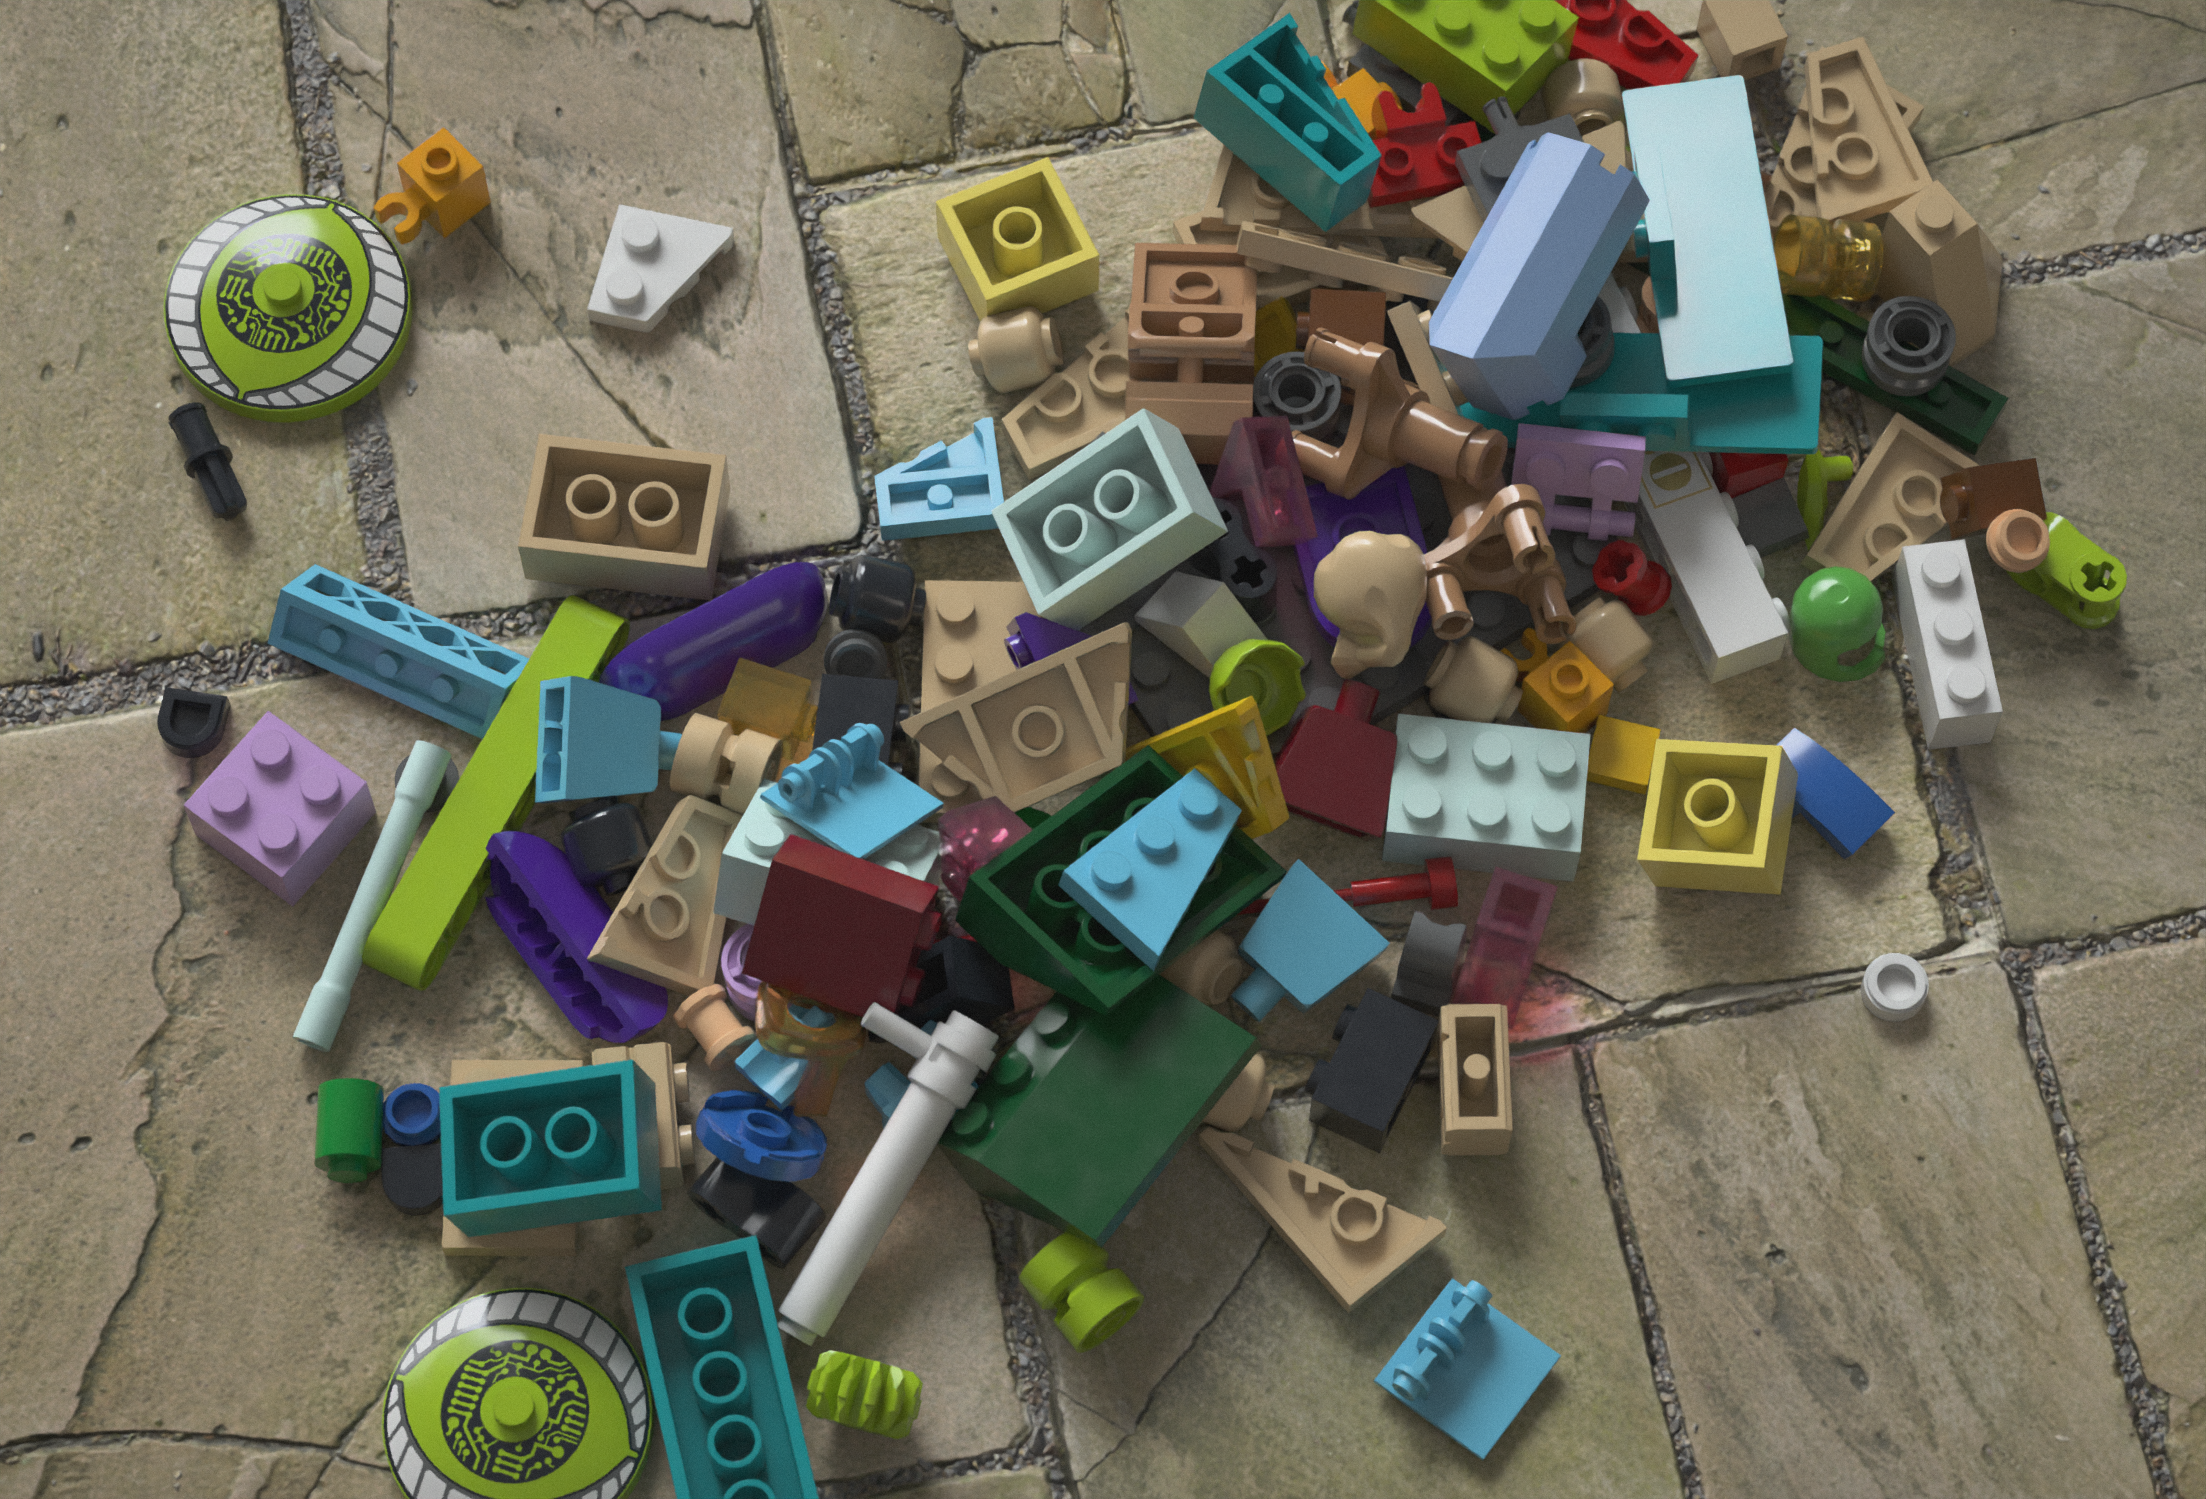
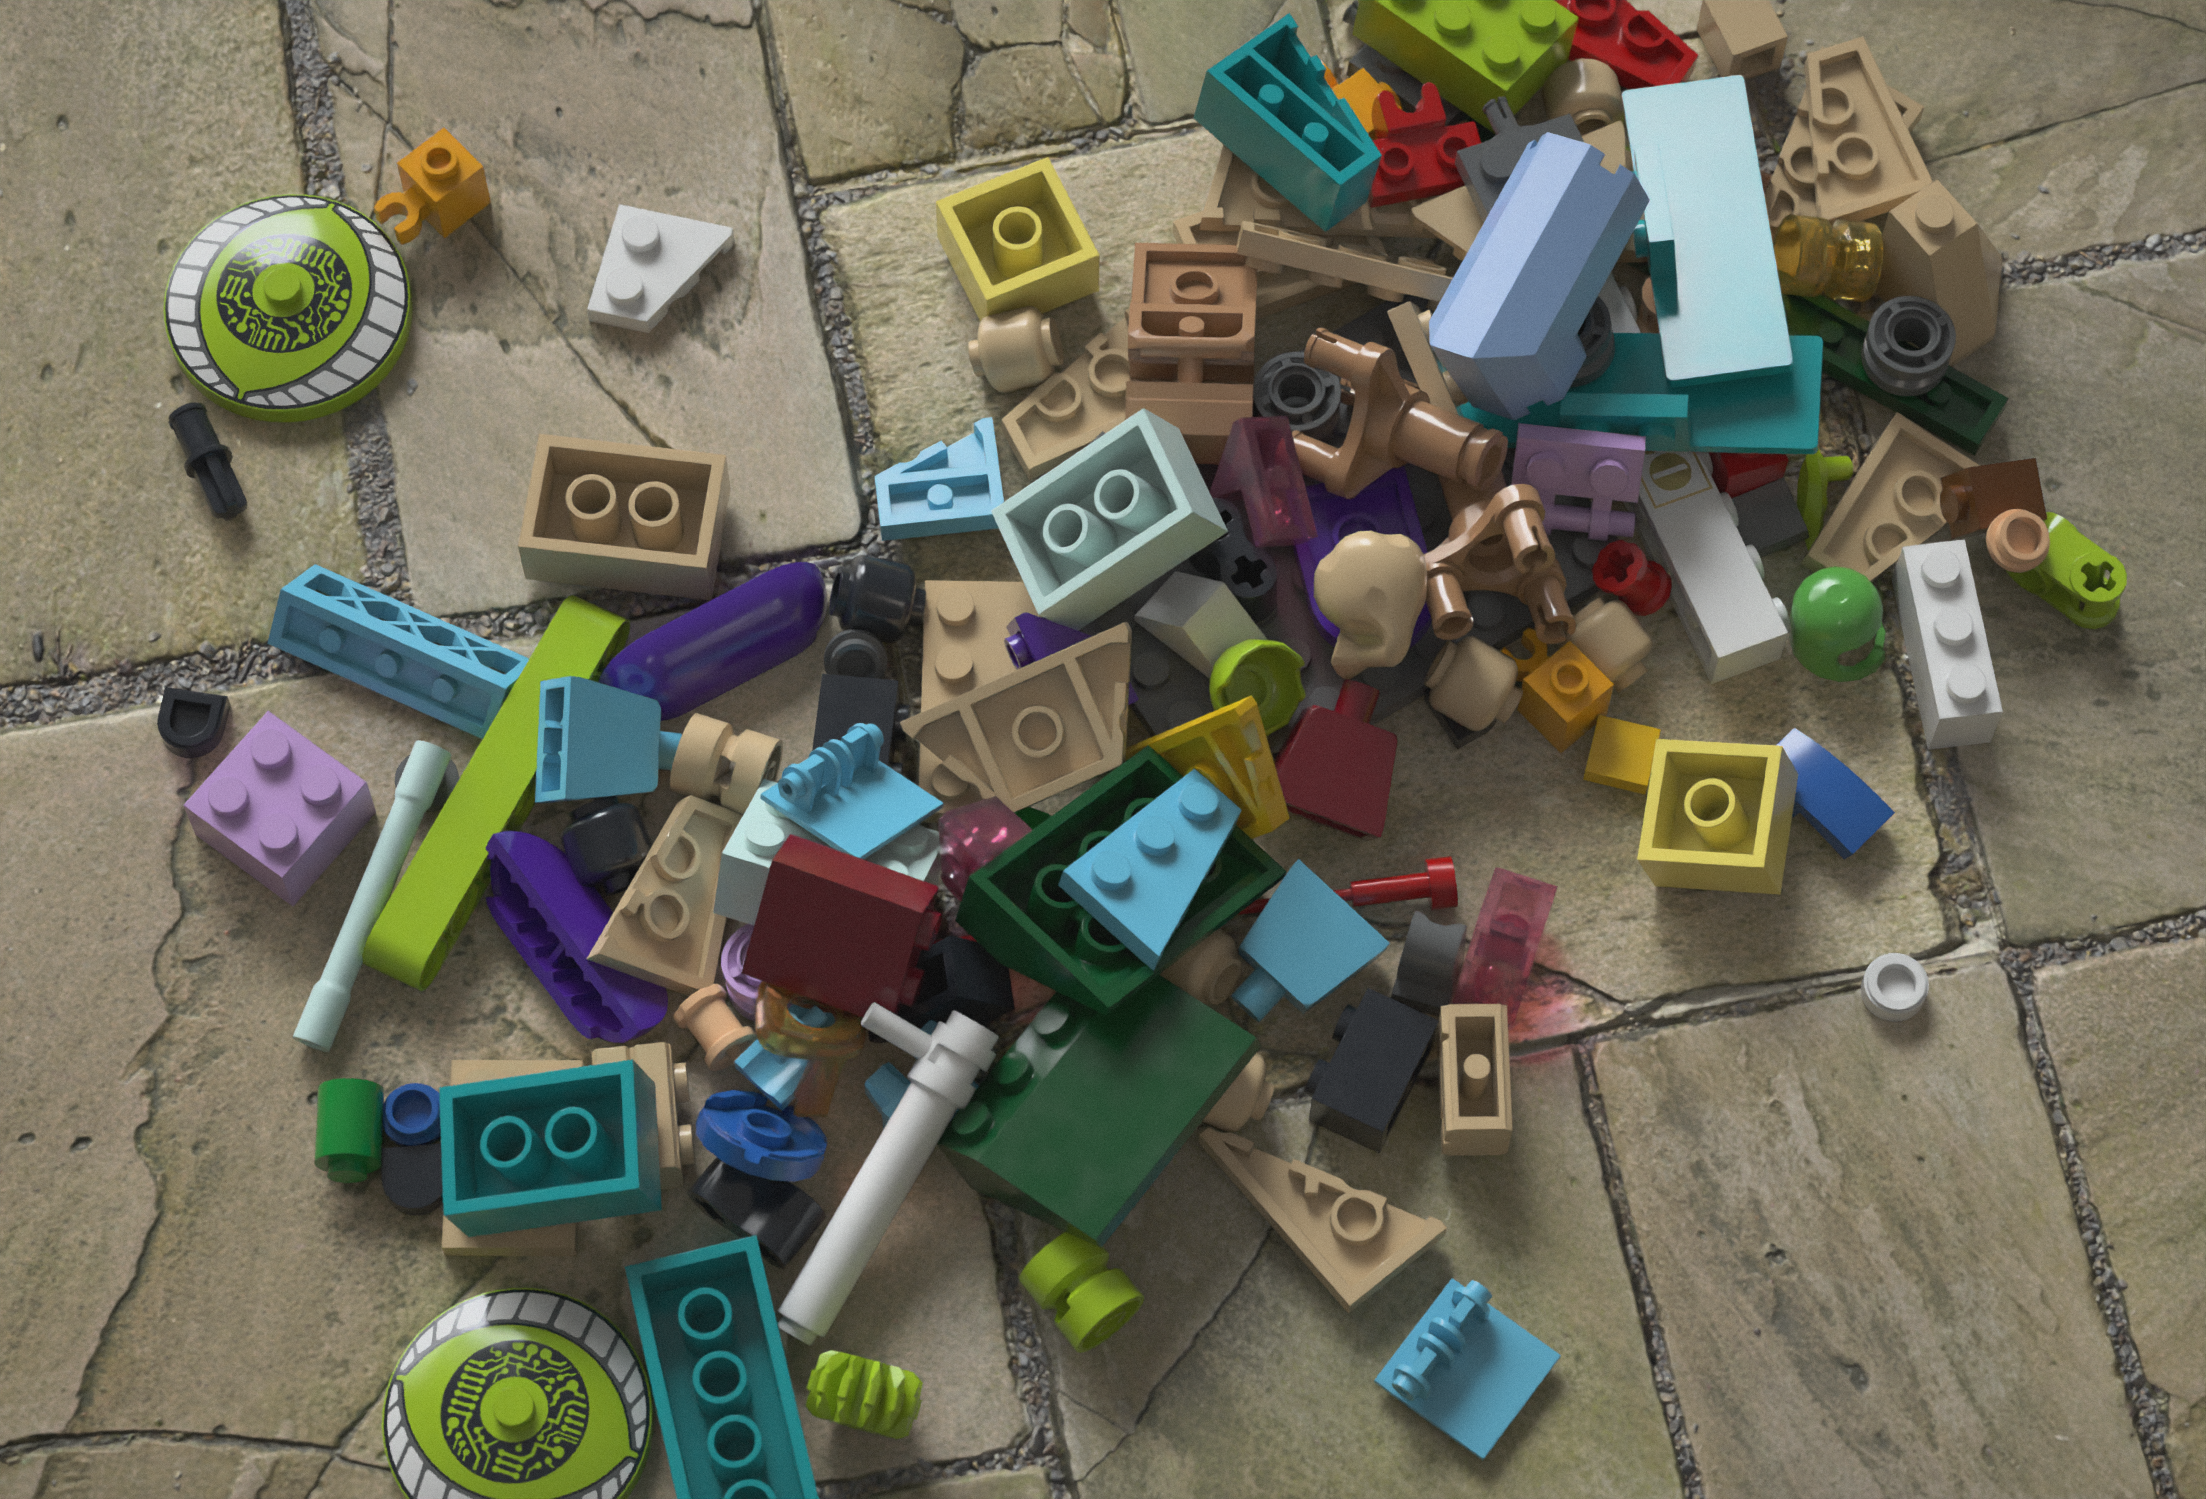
clear yellow brick [717,658,818,761] -> none
yellow tile [1254,296,1305,377] -> none
reddish brown brick [1296,289,1386,349] -> none
light aqua brick [1382,714,1591,882] -> none

